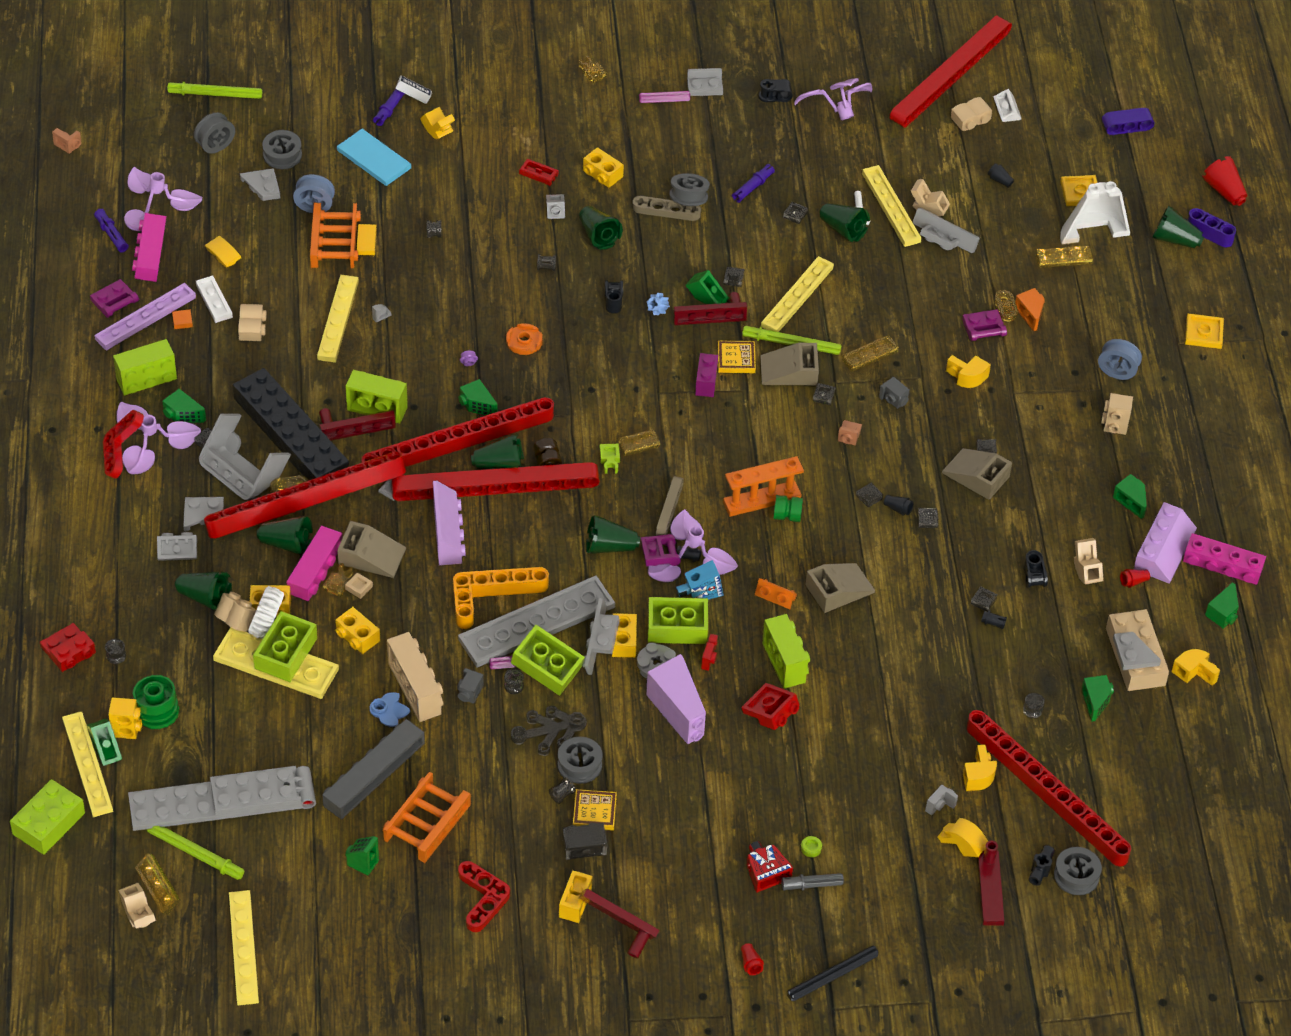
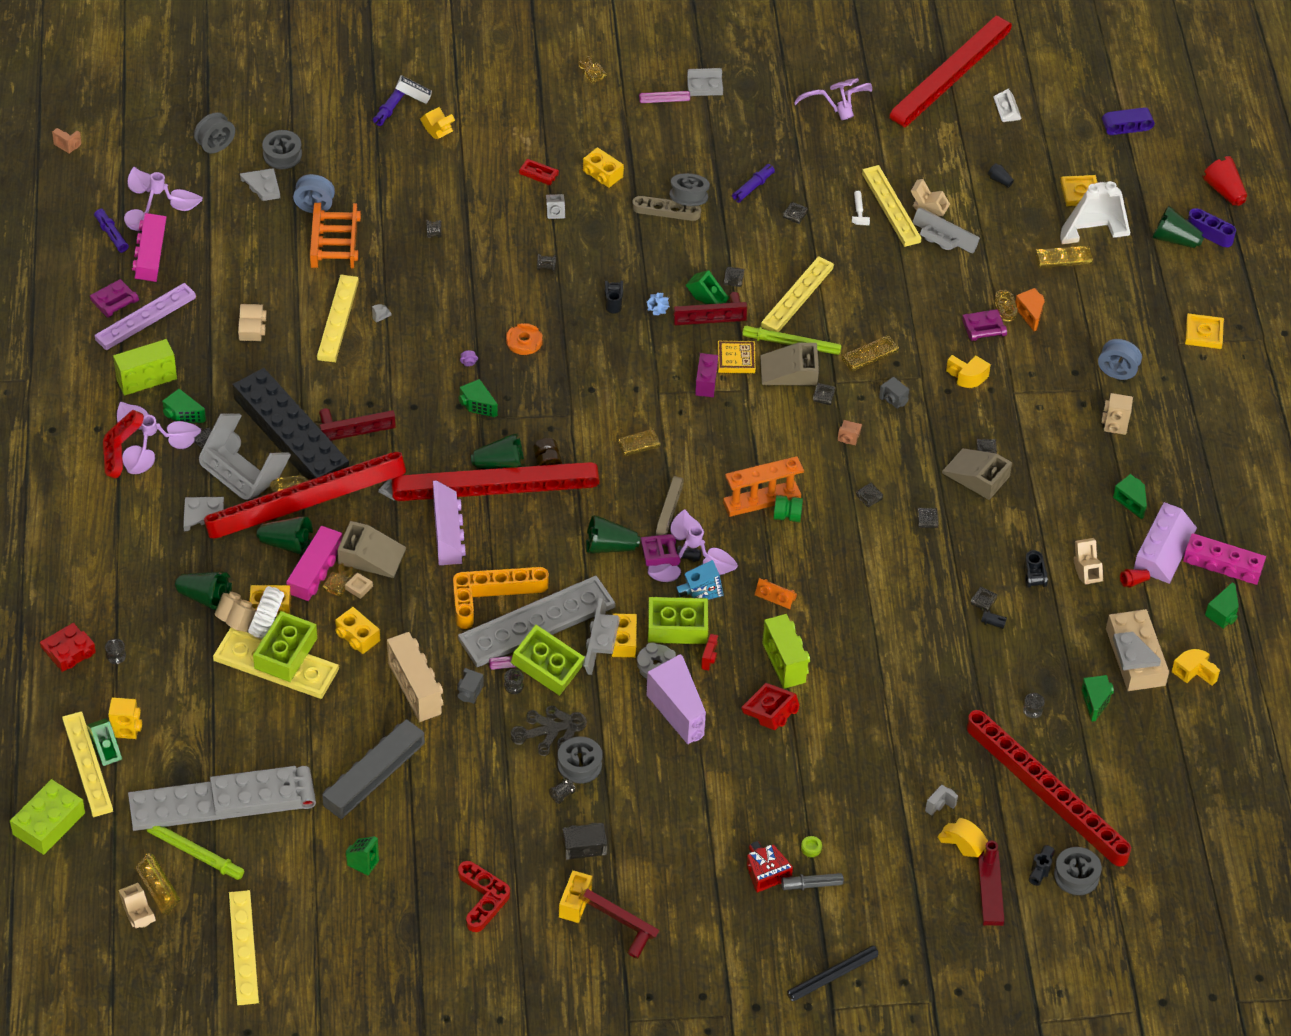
green wheel [133,675,180,729] -> none
light grey bracket [157,532,197,561] -> none
lime axle [167,82,262,99] -> none
orange tile [172,309,193,329] -> none
white plate [196,276,233,323] -> none
yellow slope [205,236,241,268] -> none
medium azure tile [337,129,411,186] -> none
lime brick [346,370,408,424] -> none
yellow tile [357,224,376,255] -> none
red beam [361,397,554,467] -> none
medium blue plate [370,693,410,727] -> none
orange fence [383,772,471,863] -> none
tile [573,789,617,830] -> none
dark green cone [579,206,623,250] -> none
lime plate [600,444,620,474] -> none
red cone [741,943,764,975] -> none
black piece [759,79,793,102] -> none
dark tan slope [806,563,875,613] -> none
dark green cone [820,203,870,242] -> none
black cone [884,495,914,516] -> none
tan brick [951,97,992,131] -> none
yellow brick [963,745,997,791] -> none

